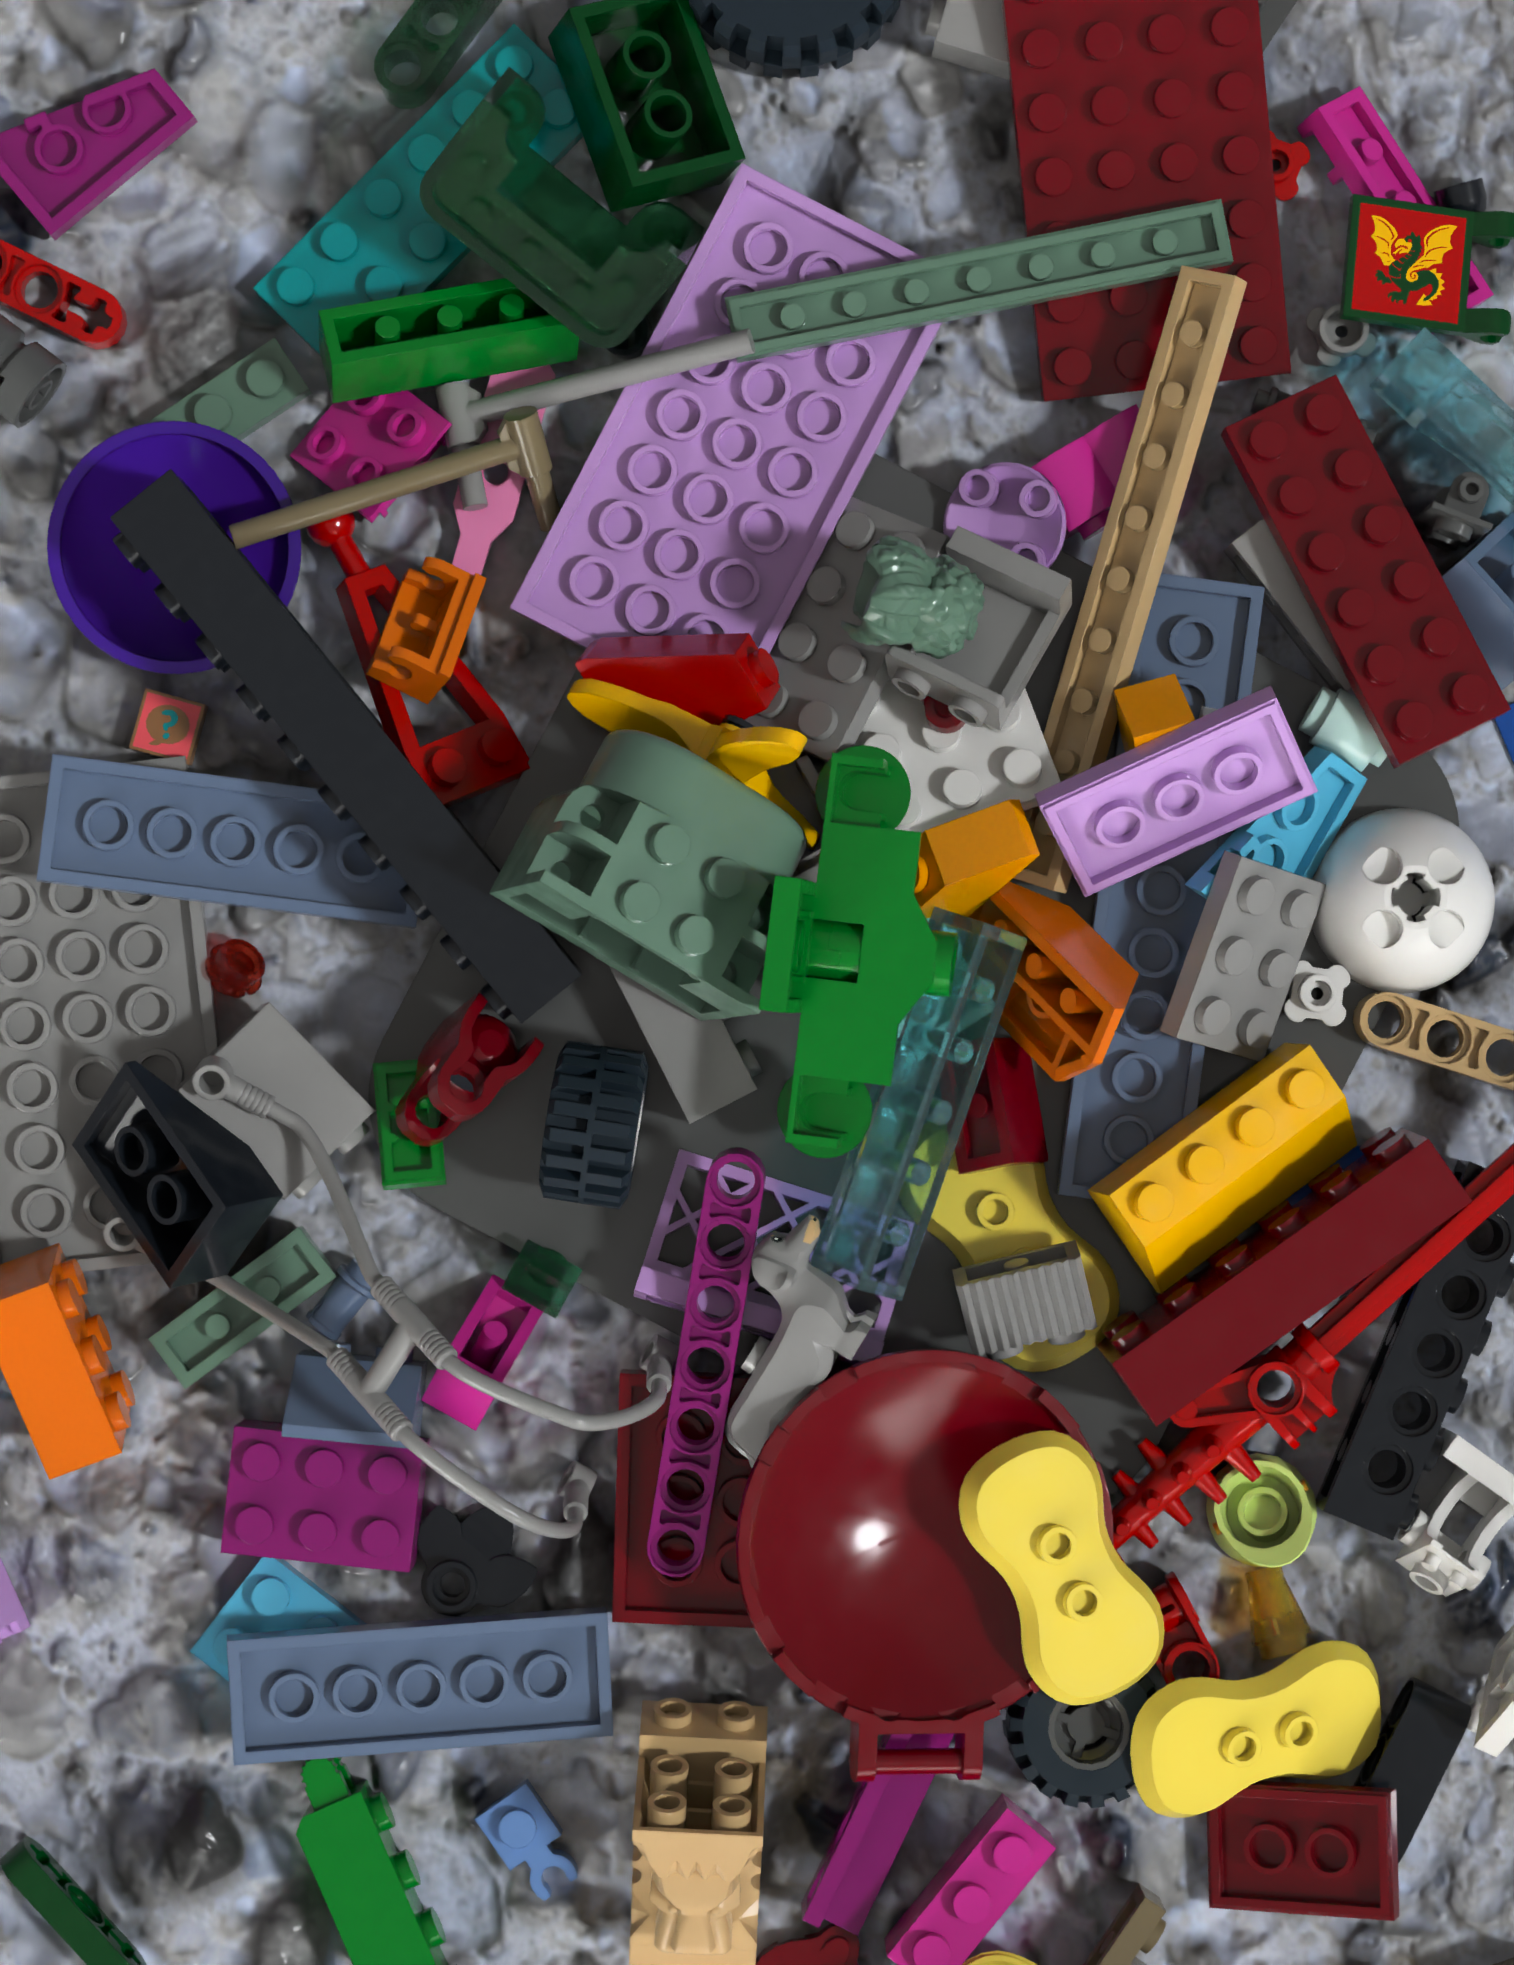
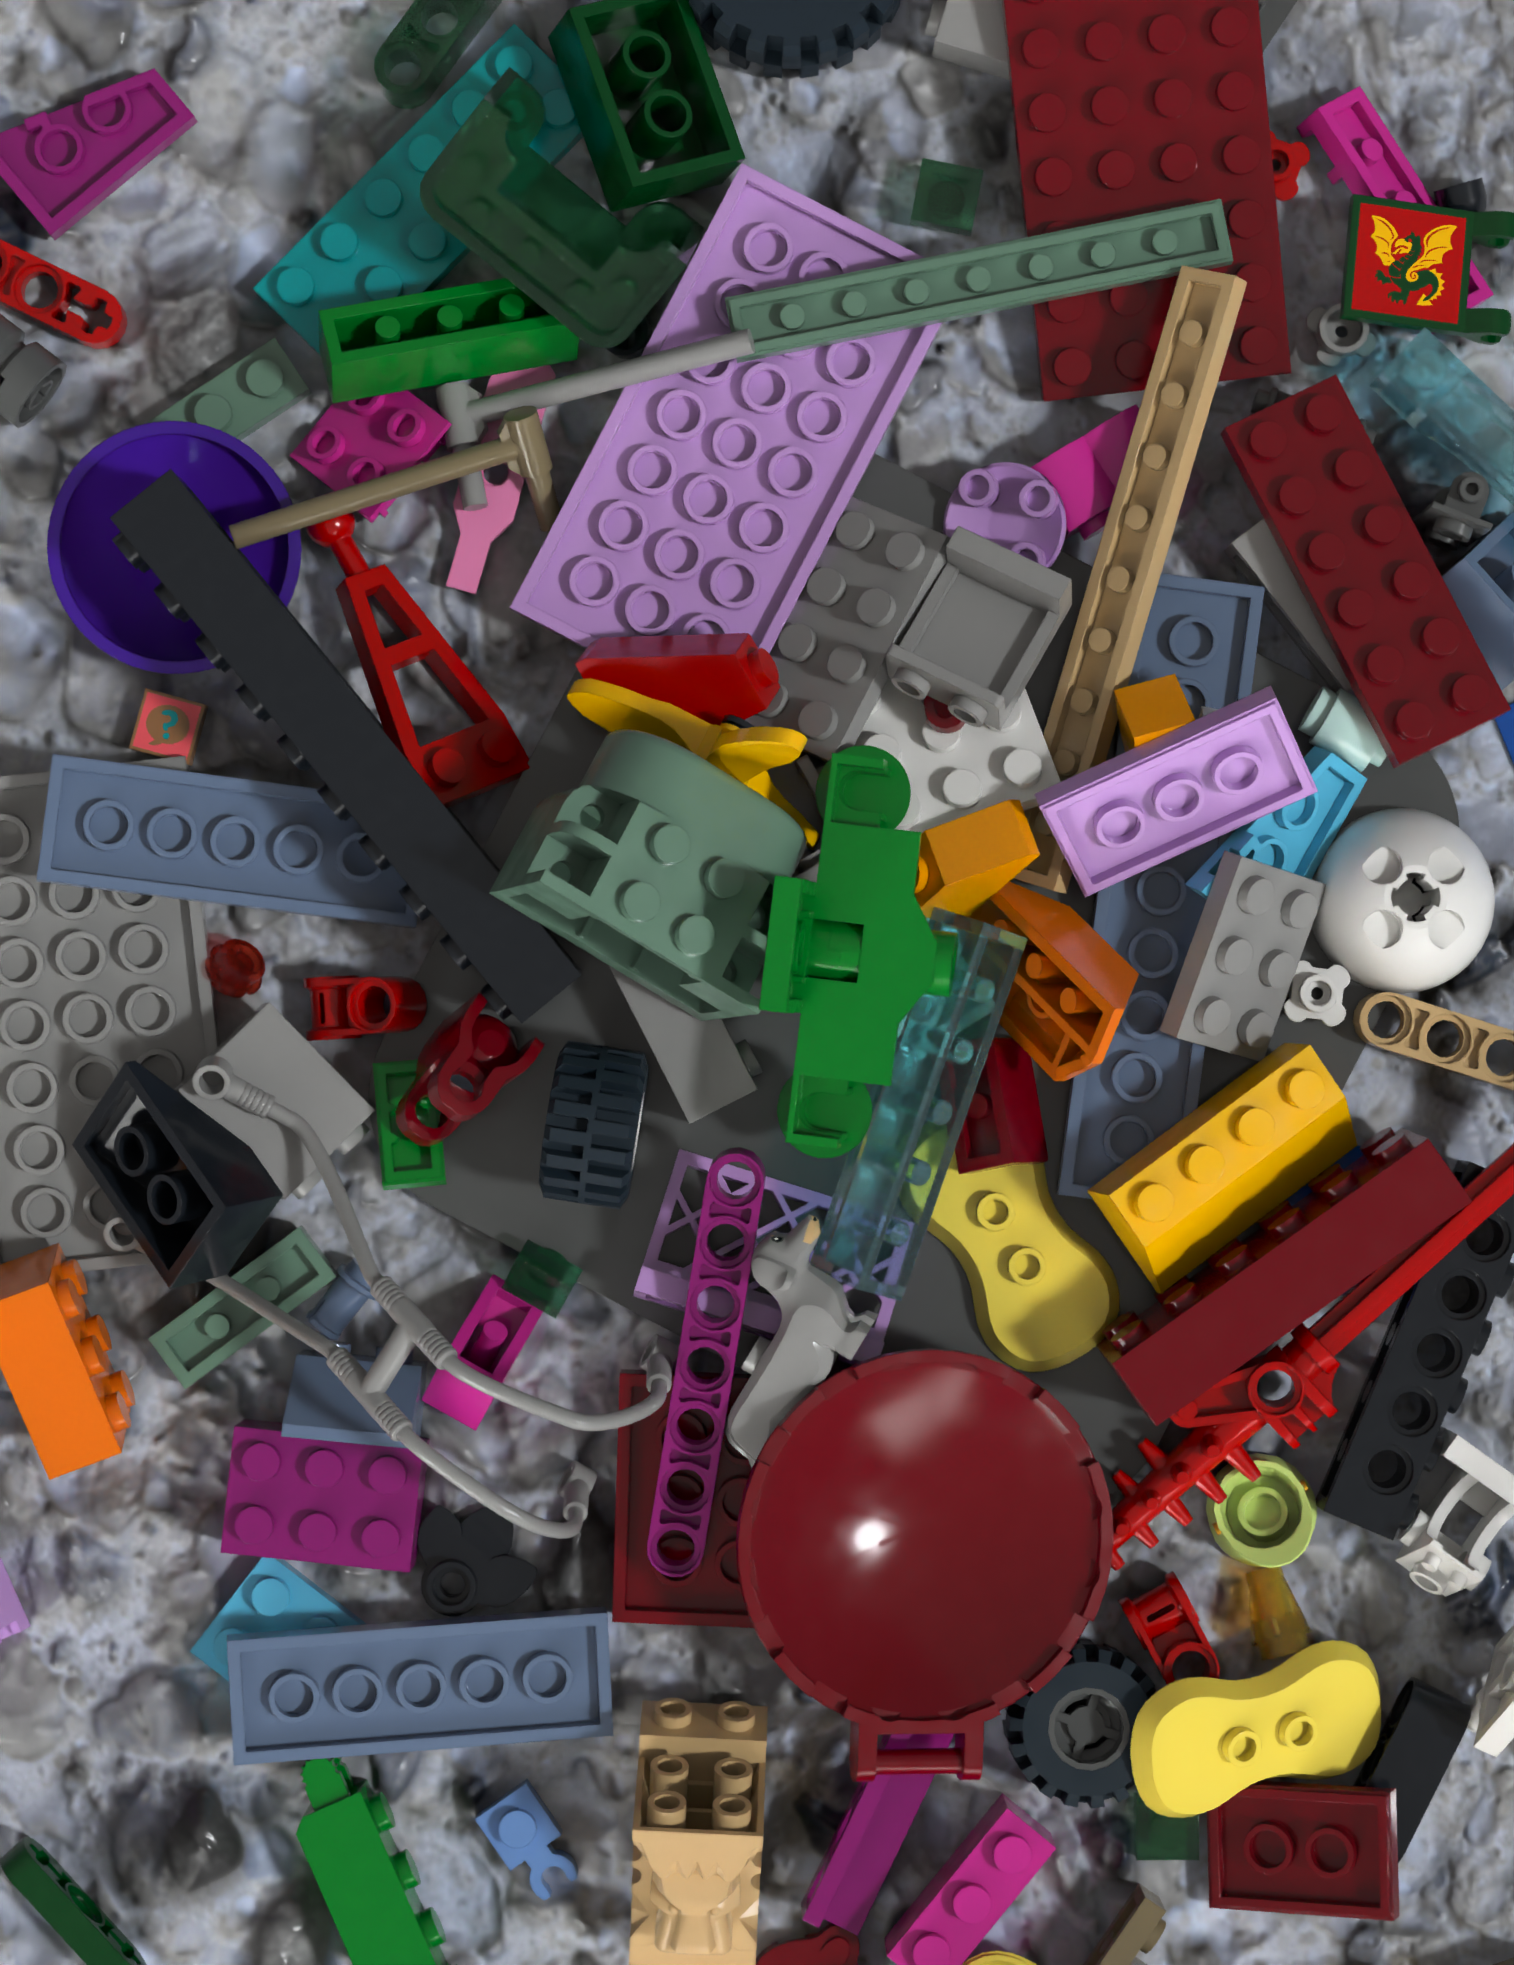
orange hinge [366,557,487,705] -> none
sand green hair [841,535,985,659] -> none
light grey brick [952,1240,1098,1360] -> none
light yellow plate [958,1430,1165,1705] -> none
none -> red piece [303,975,427,1041]
none -> clear green plate [910,158,984,236]
none -> clear green plate [1134,1793,1199,1860]

